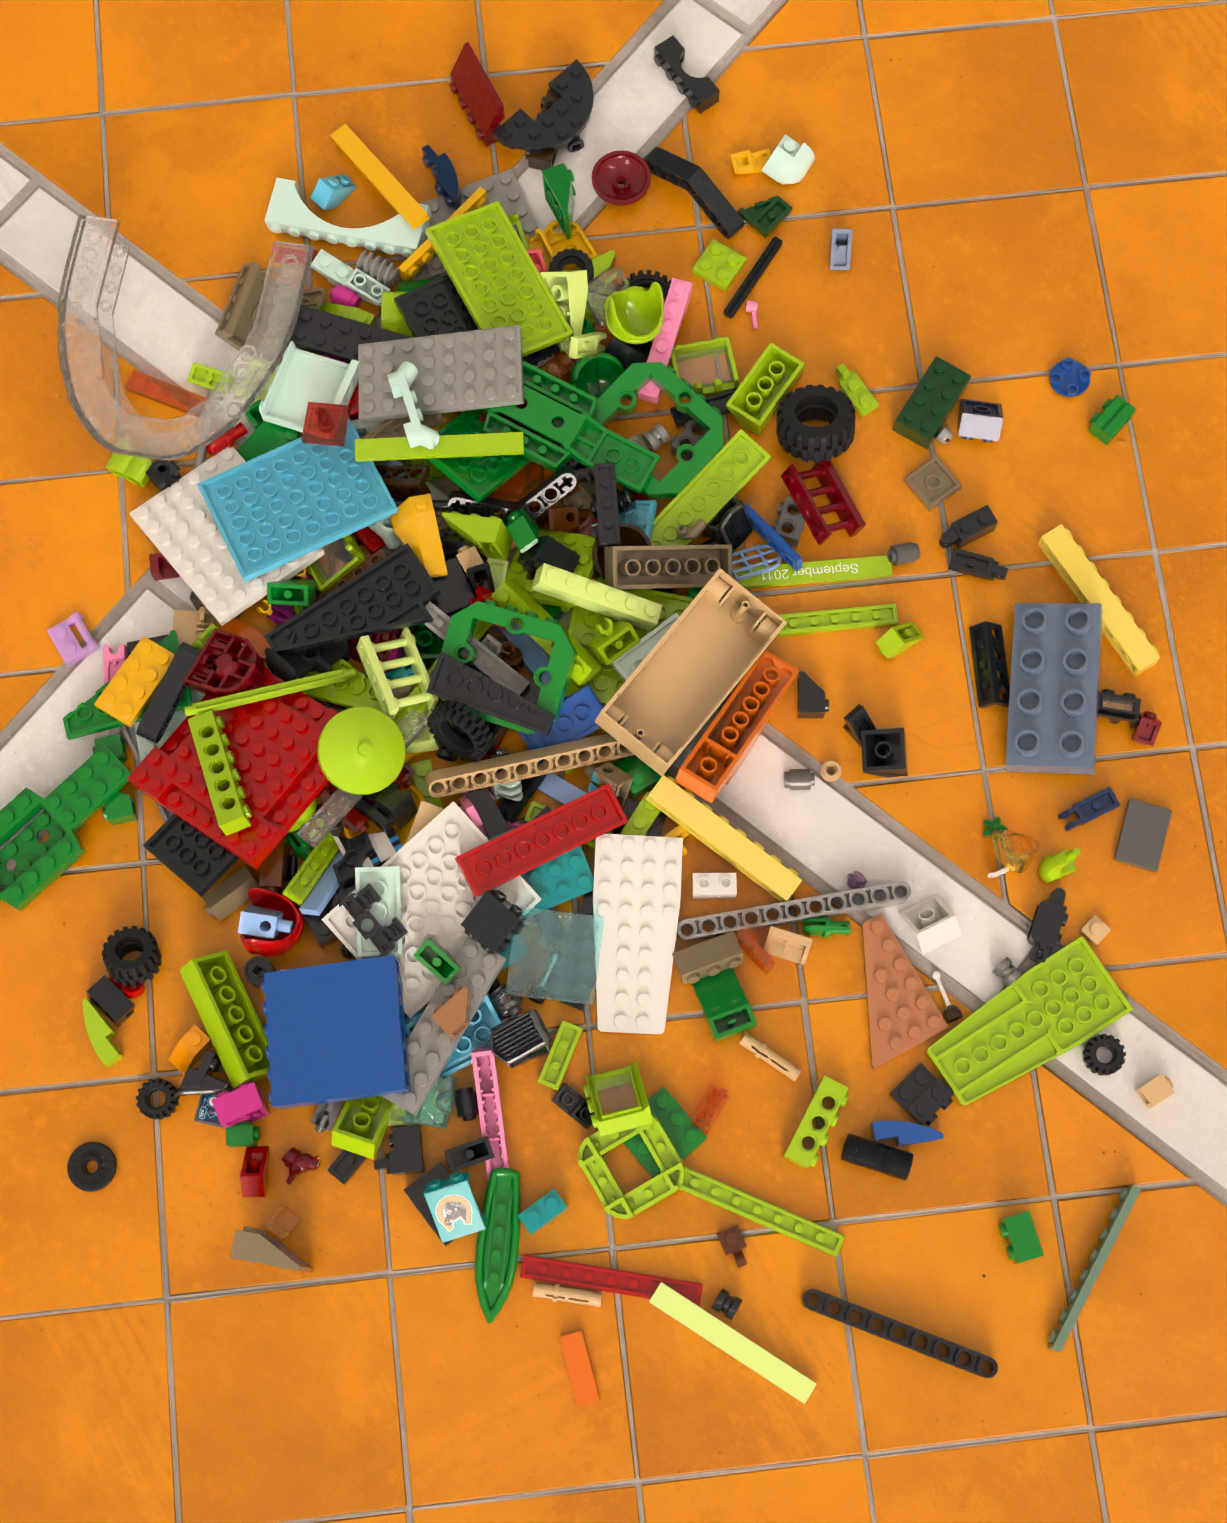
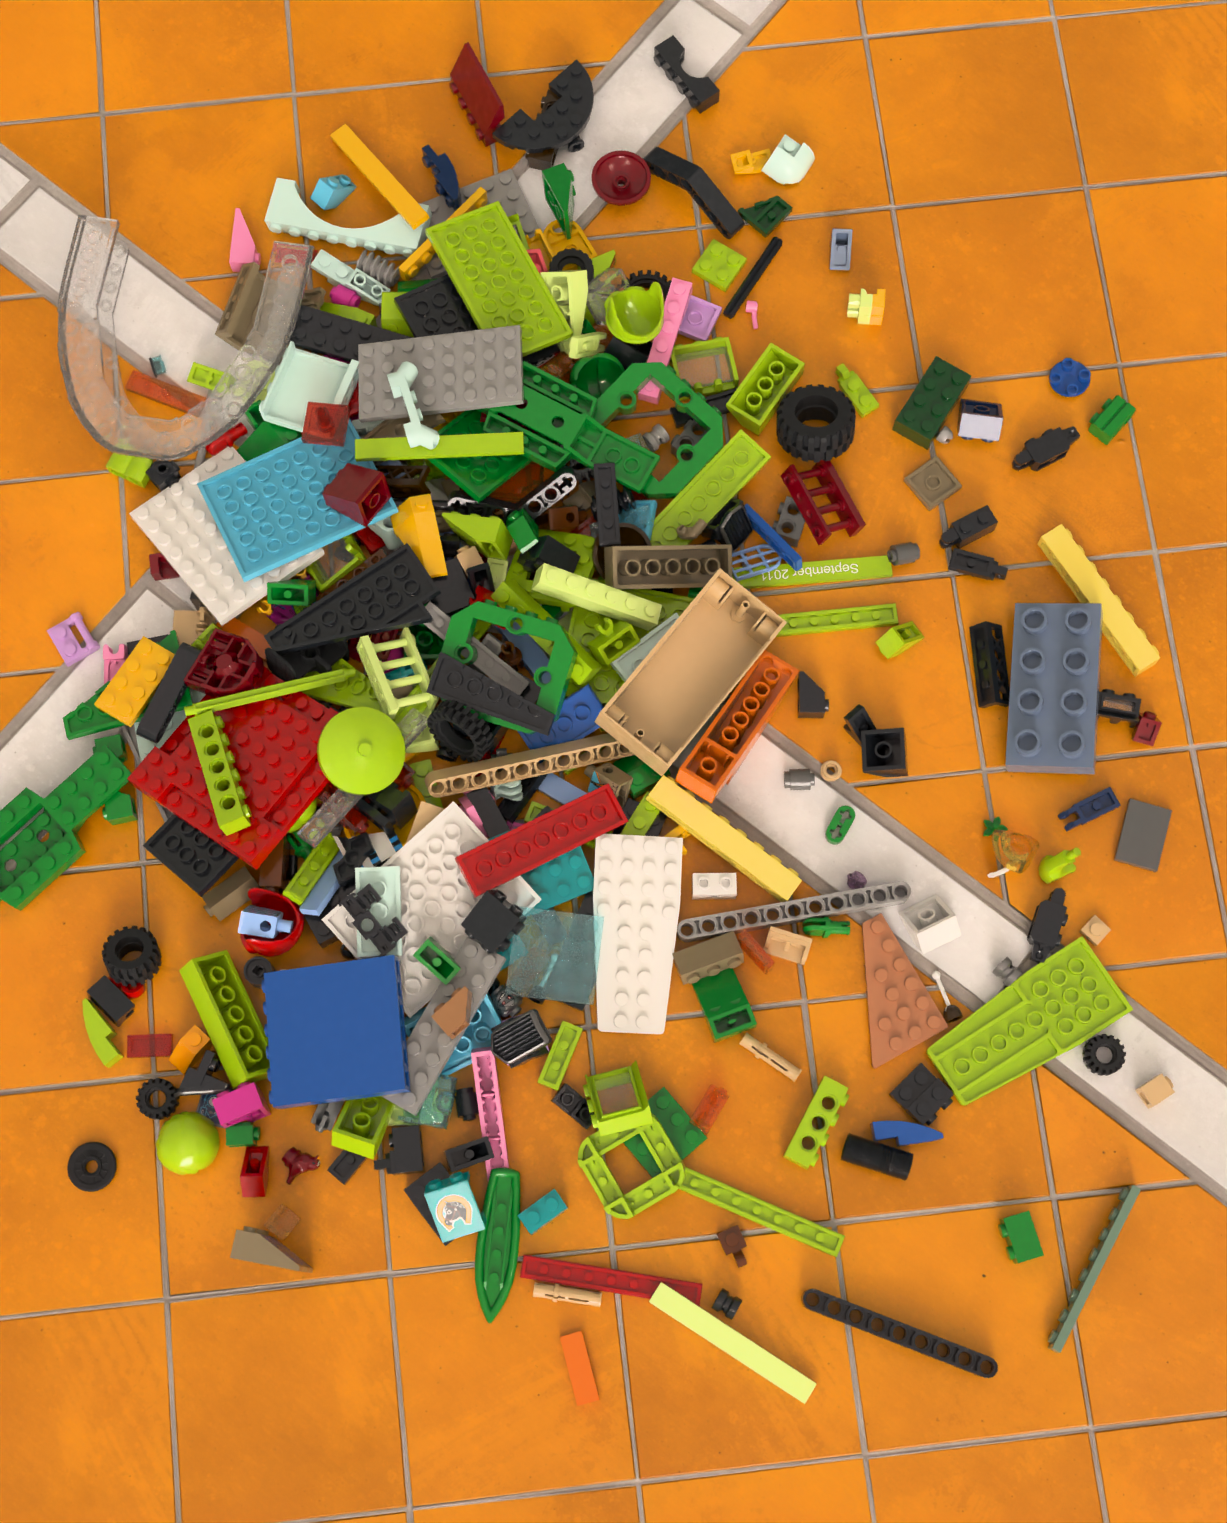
none -> clear red tile [127,1034,173,1058]
none -> clear light blue piece [149,355,166,378]
none -> lime piece [156,1111,220,1175]
none -> bright pink slope [229,208,261,272]
none -> dark red slope [322,463,391,527]
none -> lavender plate [678,295,722,341]
none -> green beam [825,805,855,845]
none -> yellowish green hips [847,288,886,325]
none -> black hinge [1012,426,1080,471]

